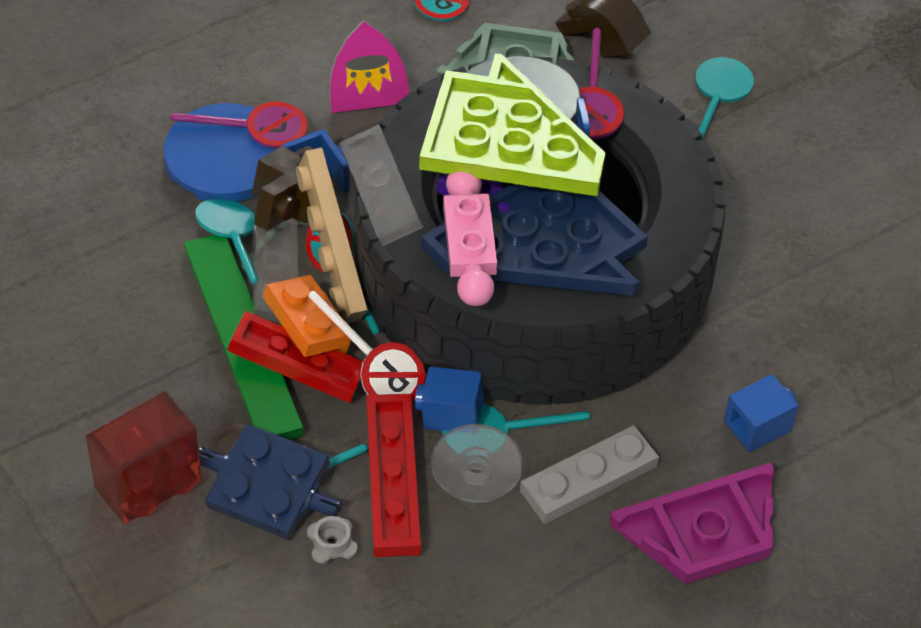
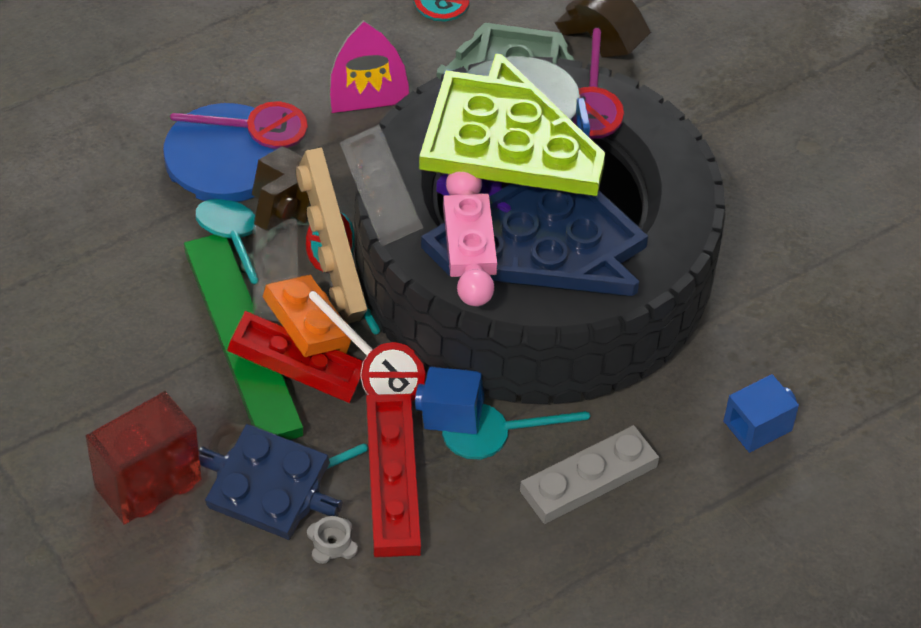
blue bracket [282,129,350,193] -> none
clear dish [431,424,522,503] -> none
magenta wing [609,462,774,584] -> none
teal piece [695,57,754,139] -> none

